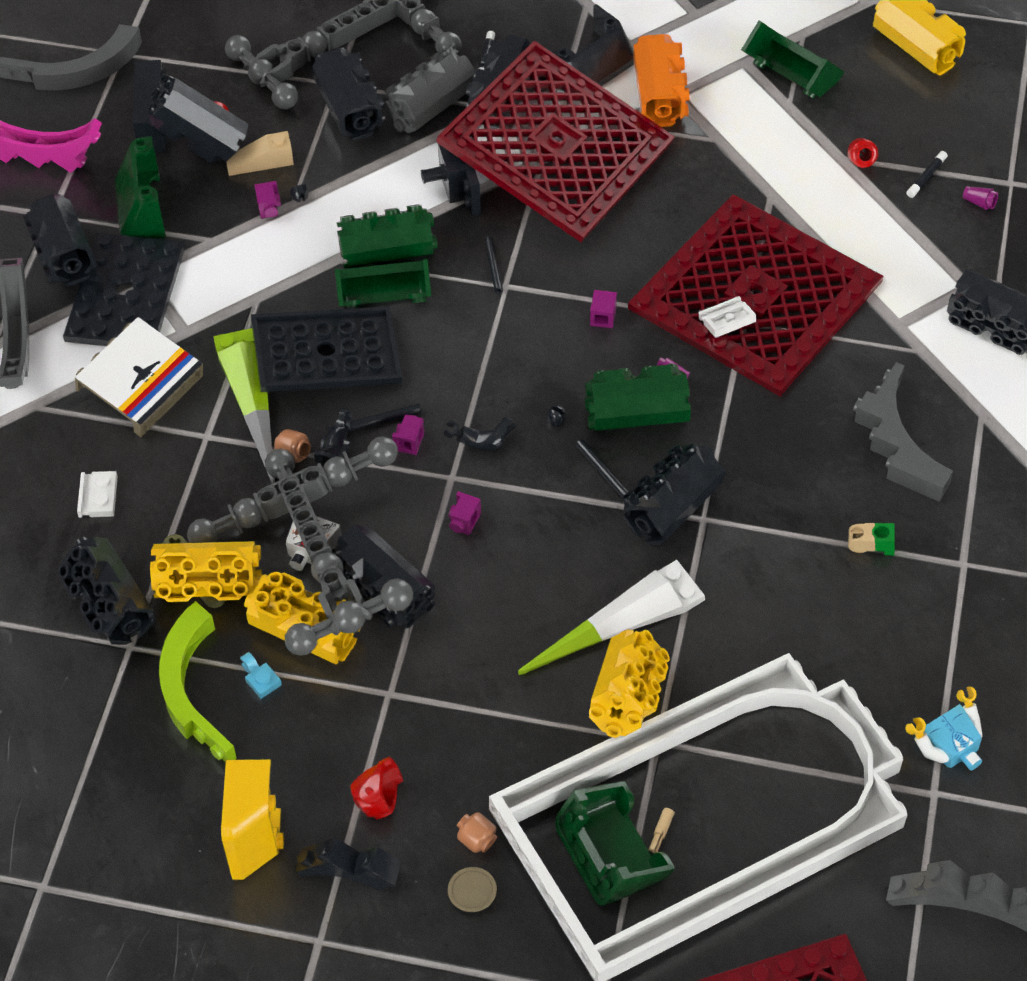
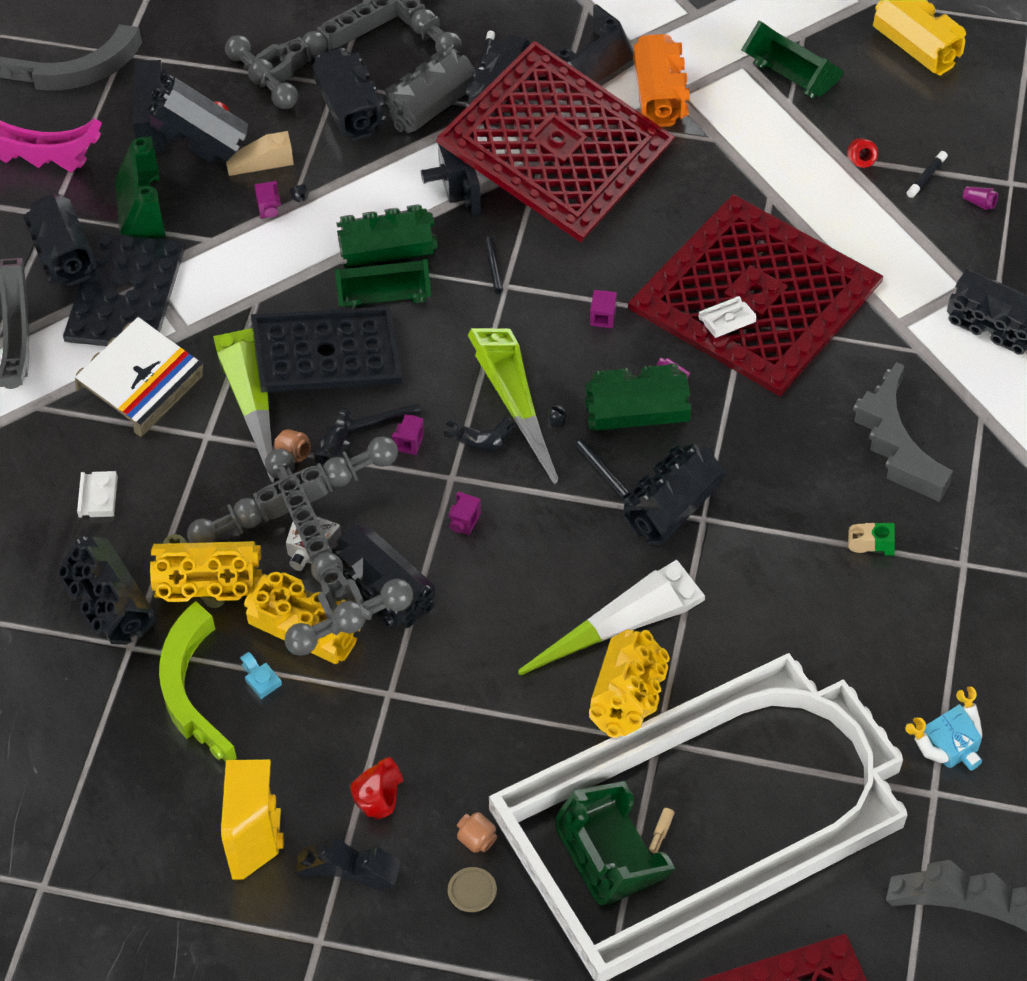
none -> lime plate [468,328,558,484]

